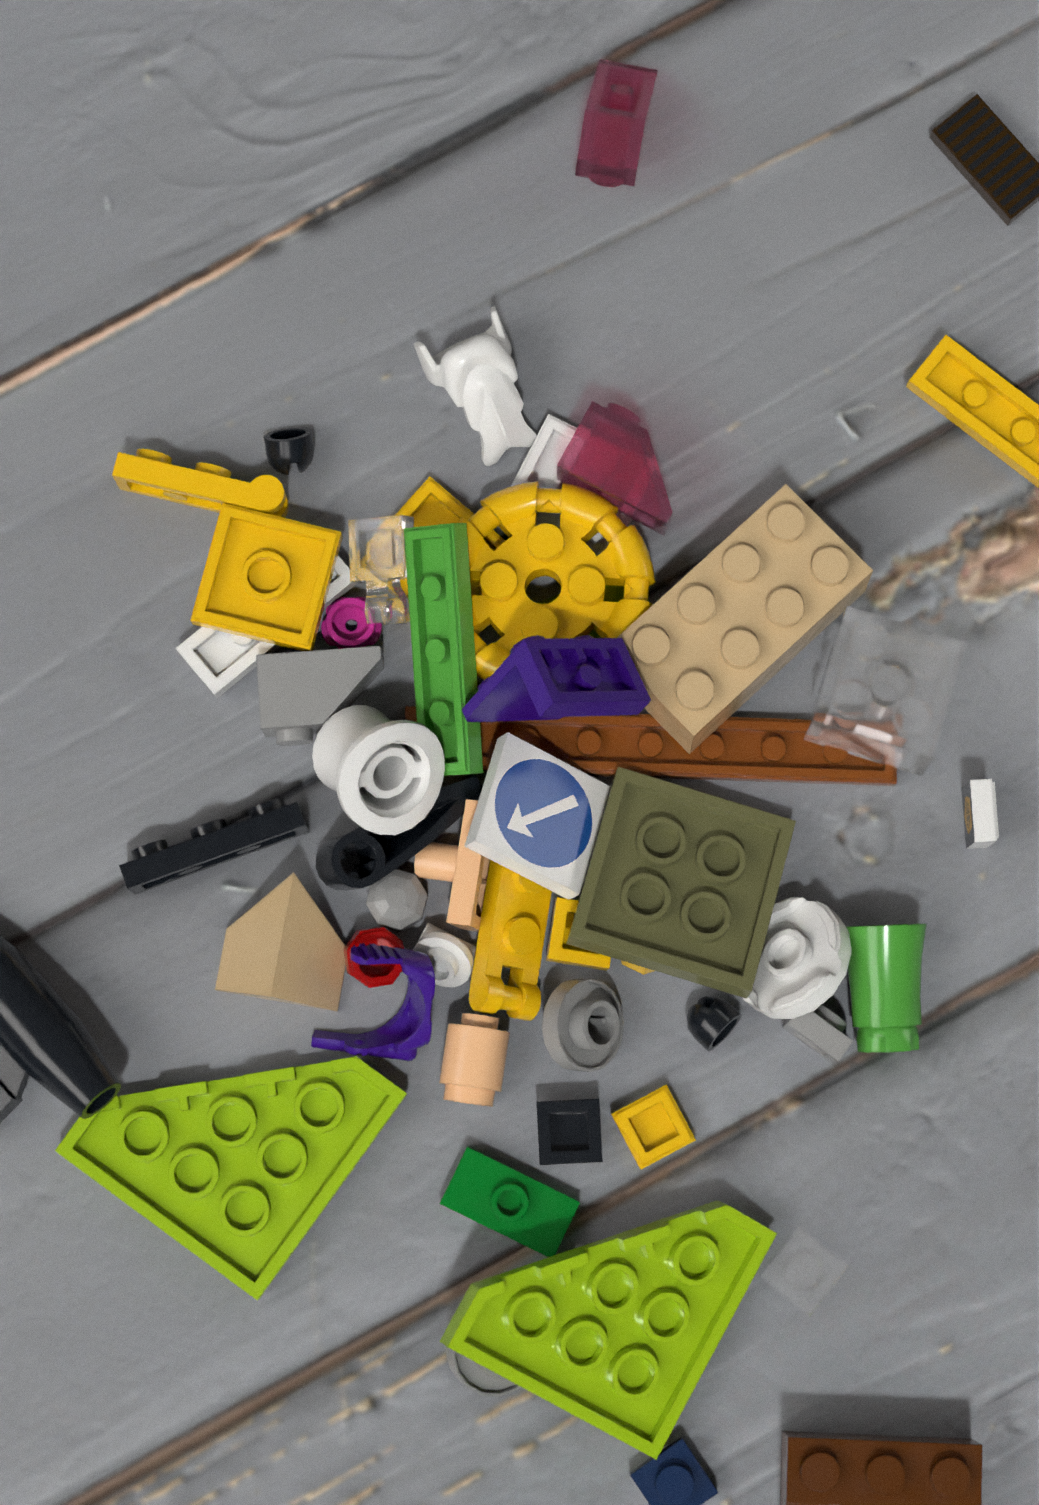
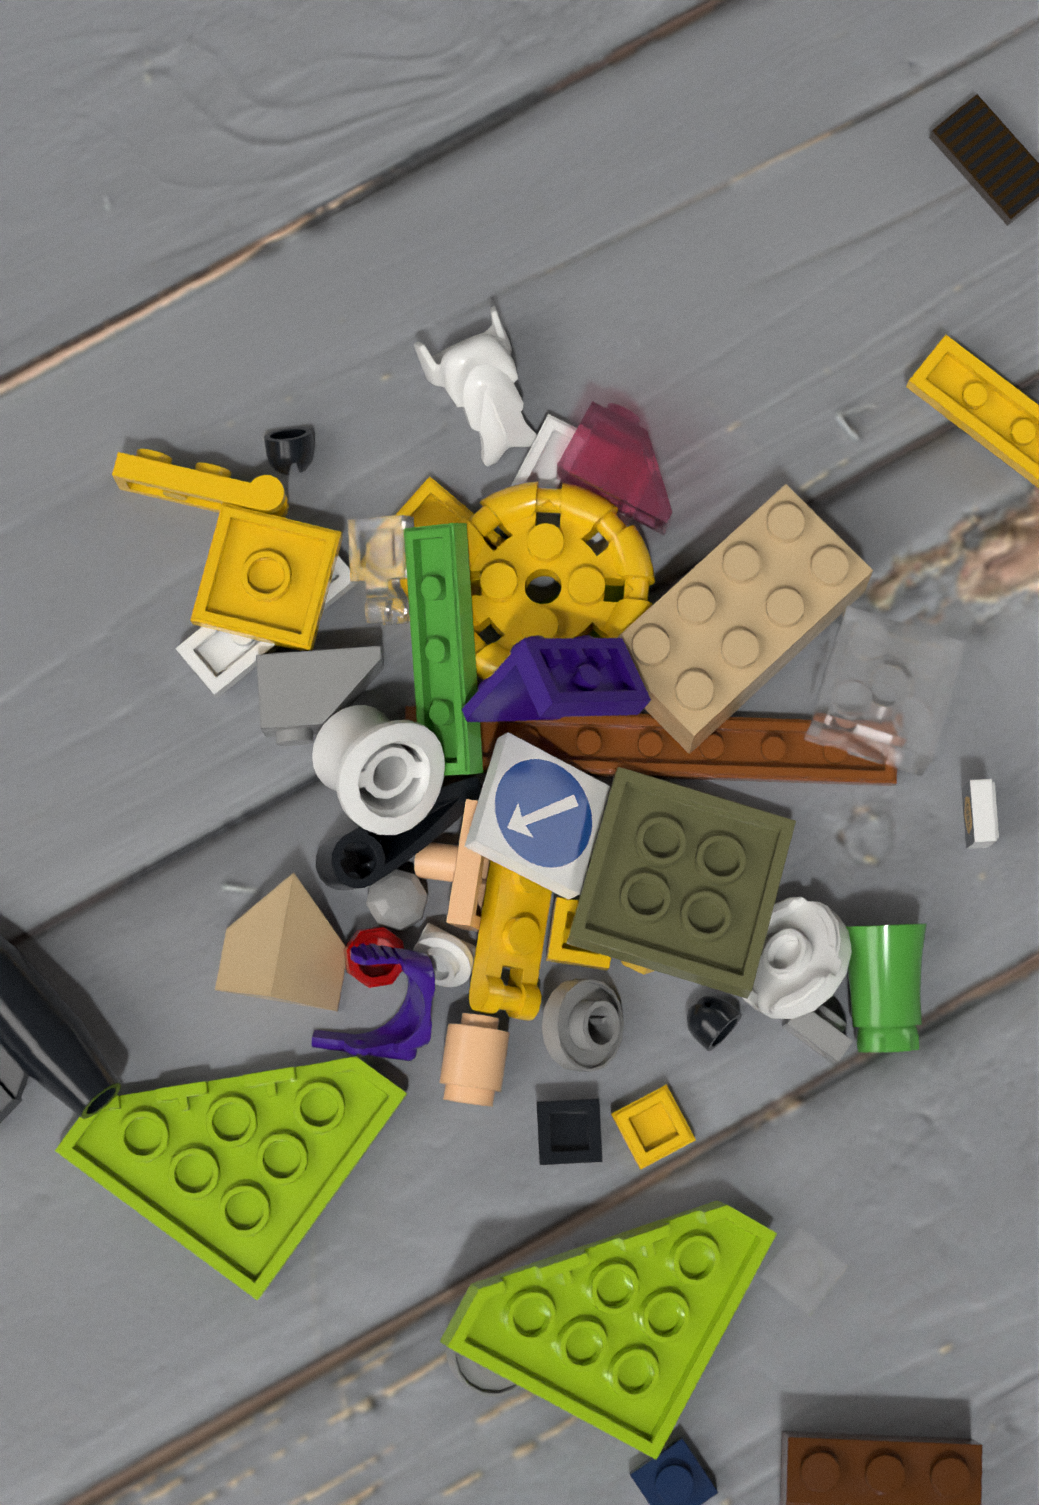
black plate [119,798,309,895] -> none
dark pink plate [321,597,382,649] -> none
green plate [439,1147,580,1257] -> none
clear pink slope [575,59,658,187] -> none

